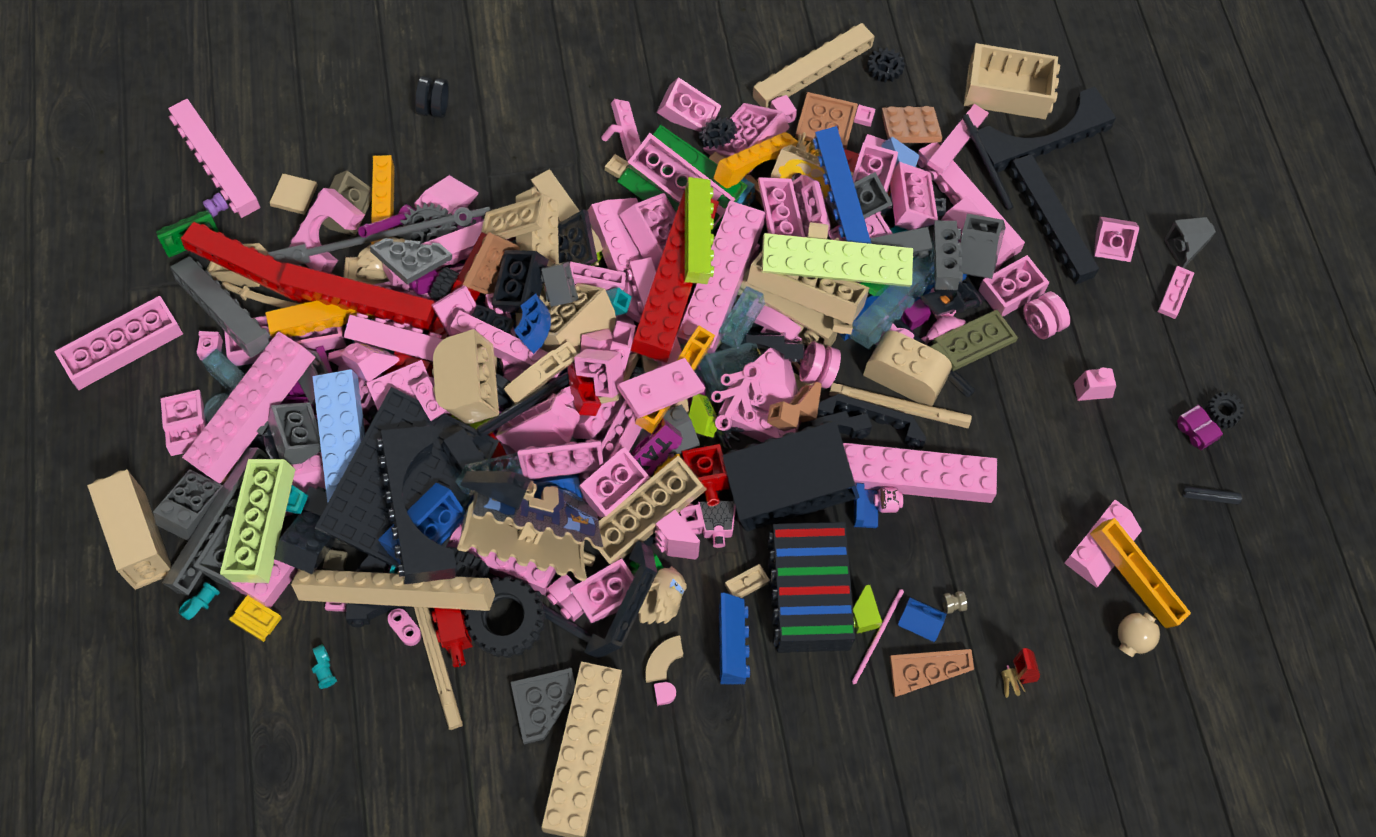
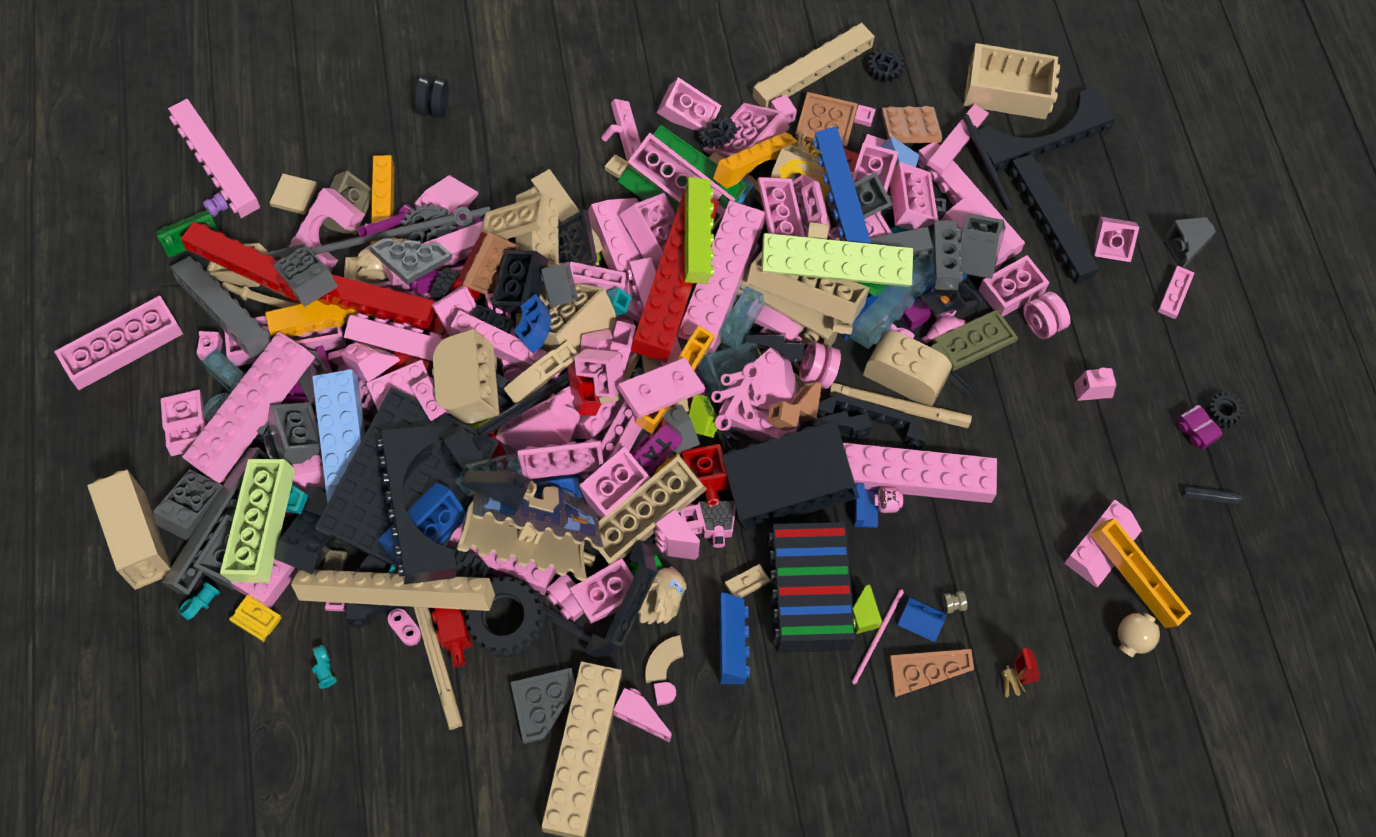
none -> dark grey slope [273,246,338,307]
none -> bright pink slope [613,688,672,742]

